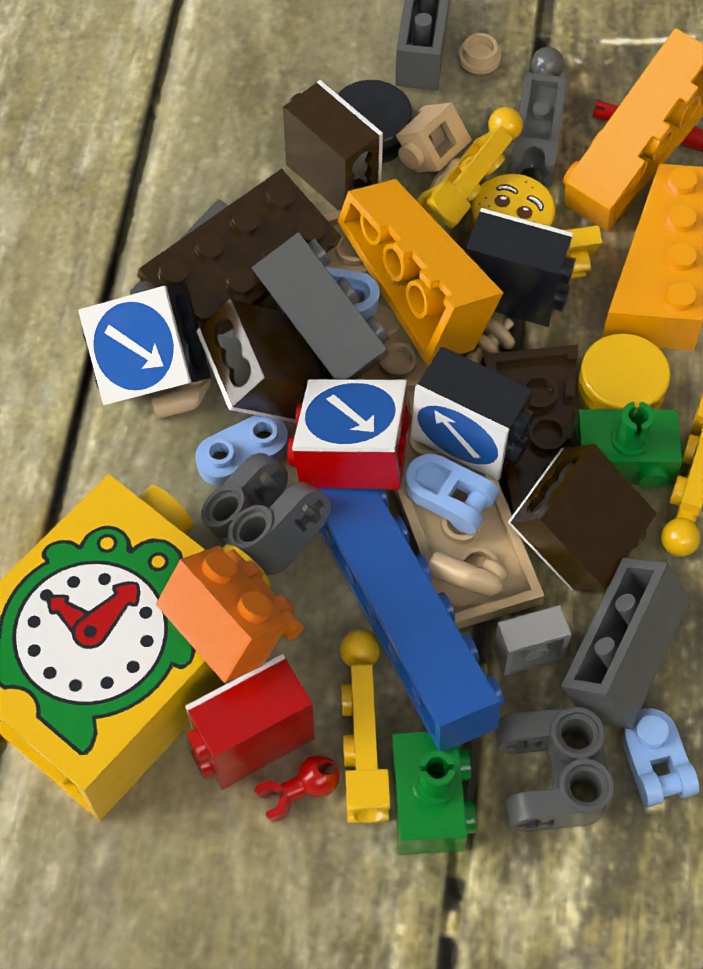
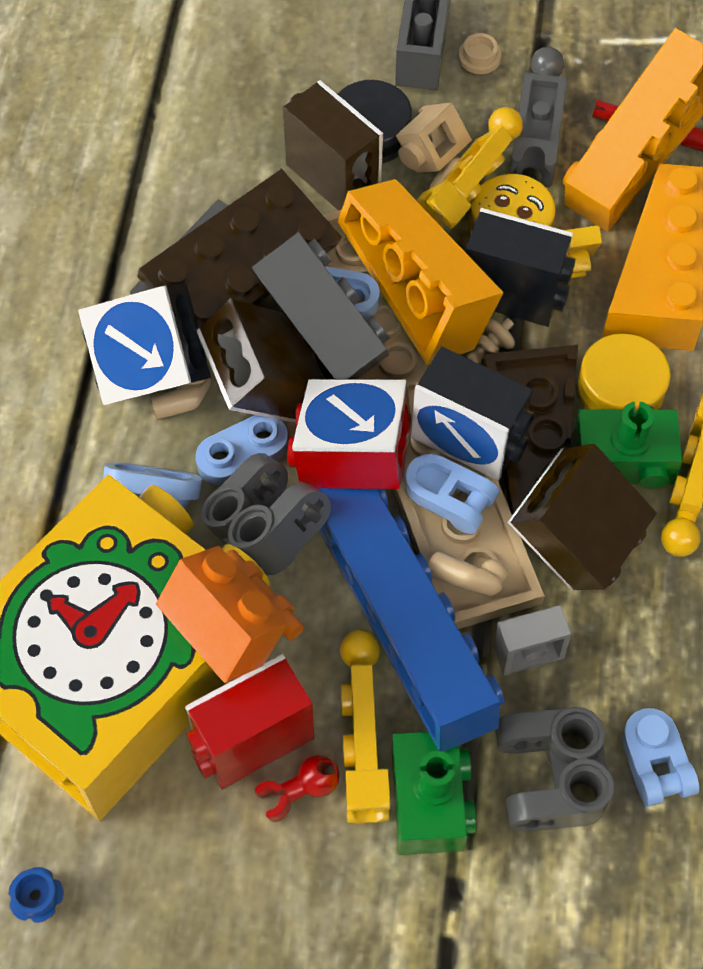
dark grey brick [561,558,691,730] -> none
none -> blue plate [9,867,64,923]
none -> light blue plate [103,462,202,508]

